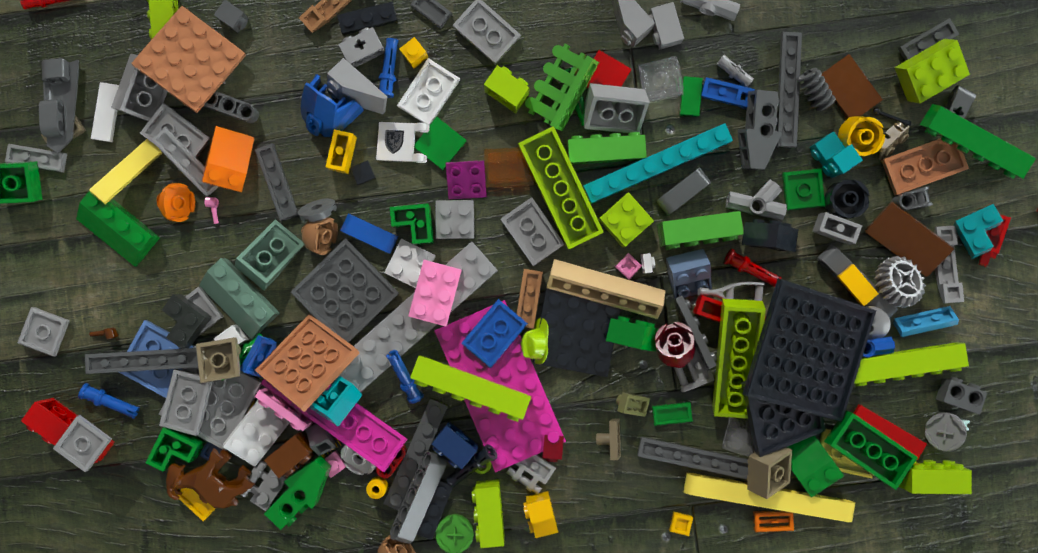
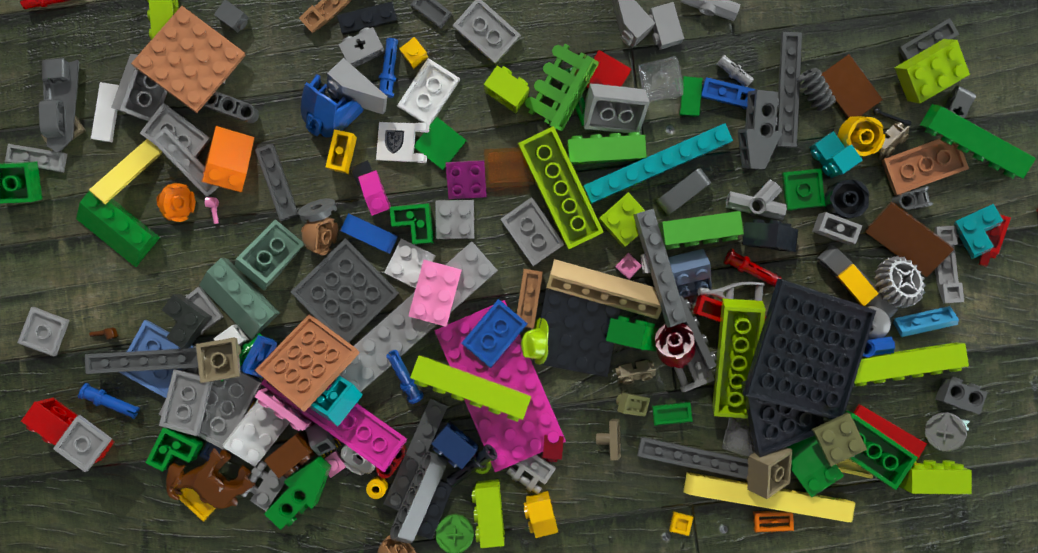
none -> dark pink slope [358,170,391,215]
none -> dark tan hinge [615,360,656,385]
none -> dark grey plate [633,209,687,327]
none -> olive plate [812,413,867,466]

